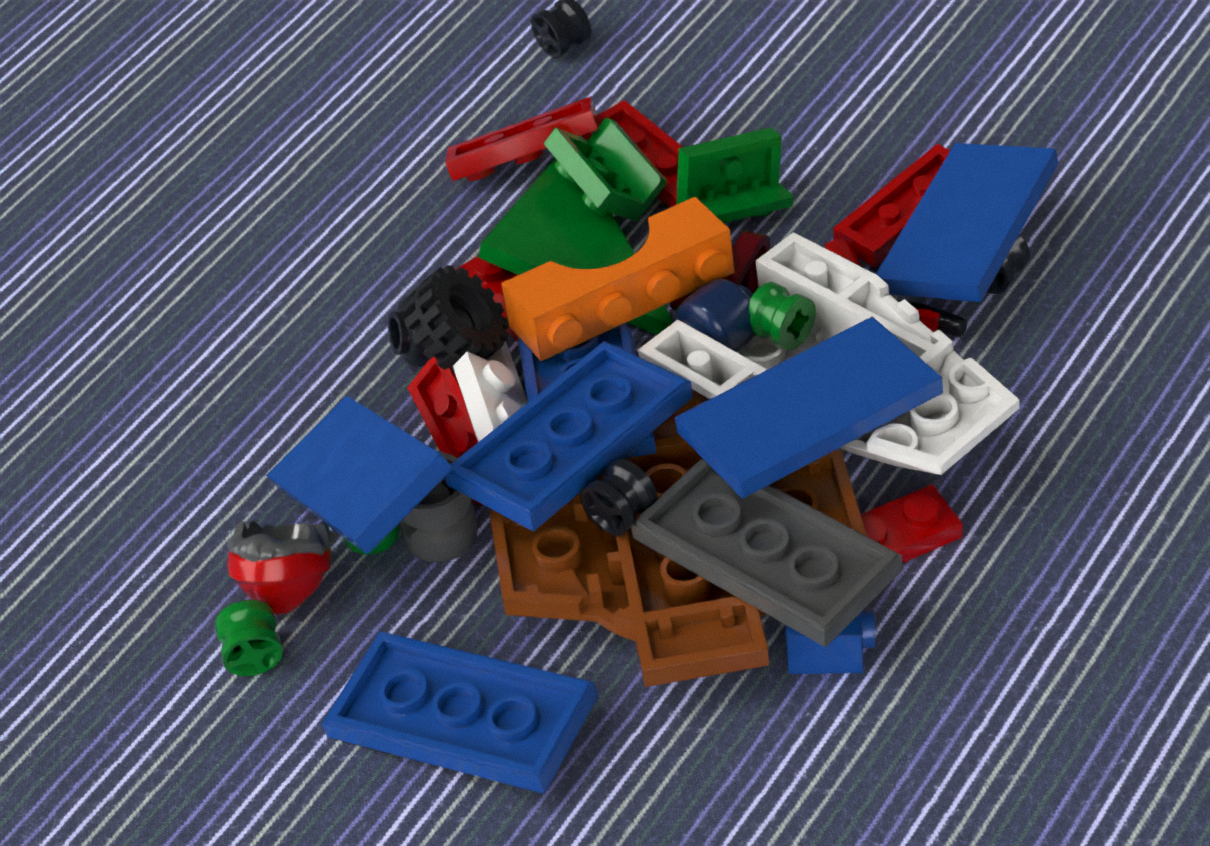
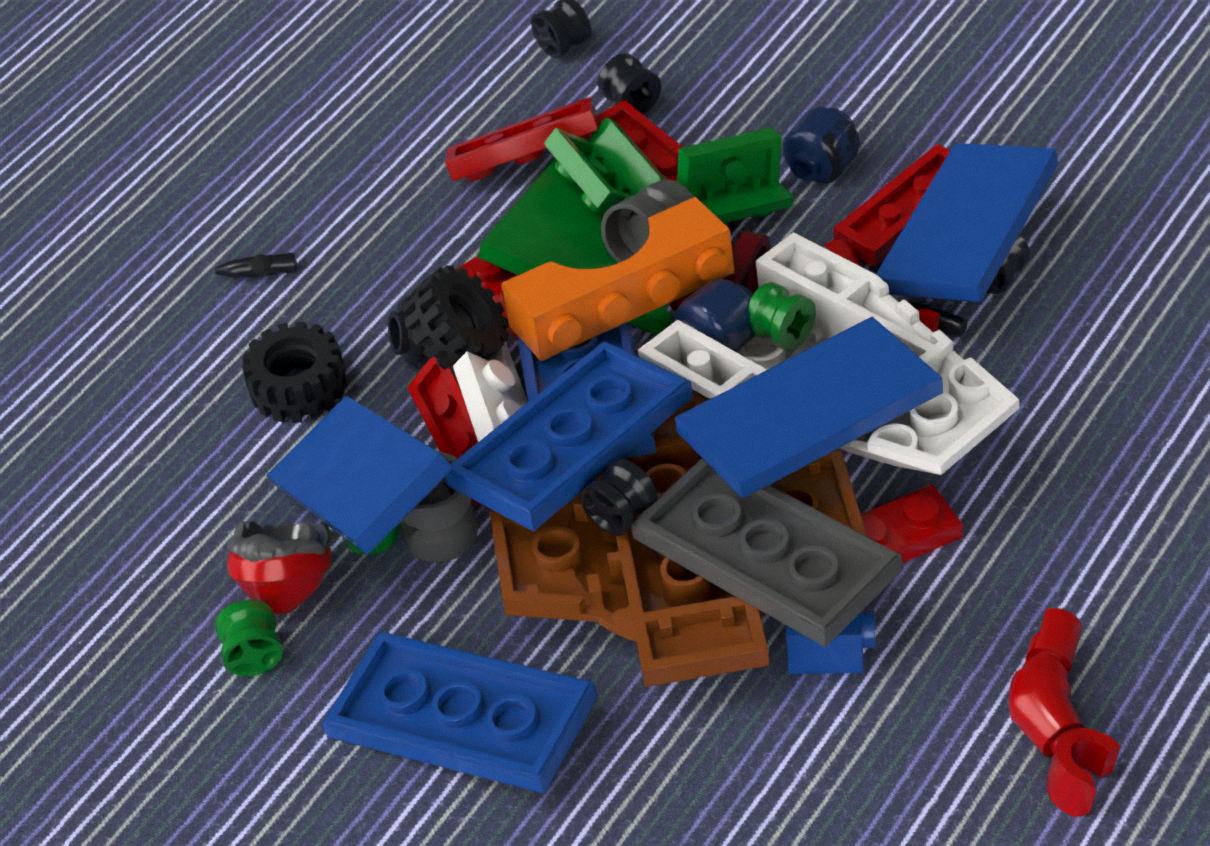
none -> black helmet [215,253,298,278]
none -> black tyre [242,322,347,423]
none -> black wheel [597,53,661,114]
none -> dark grey wheel [601,179,694,263]
none -> dark blue head [782,107,860,183]
none -> red piece [1008,608,1121,817]

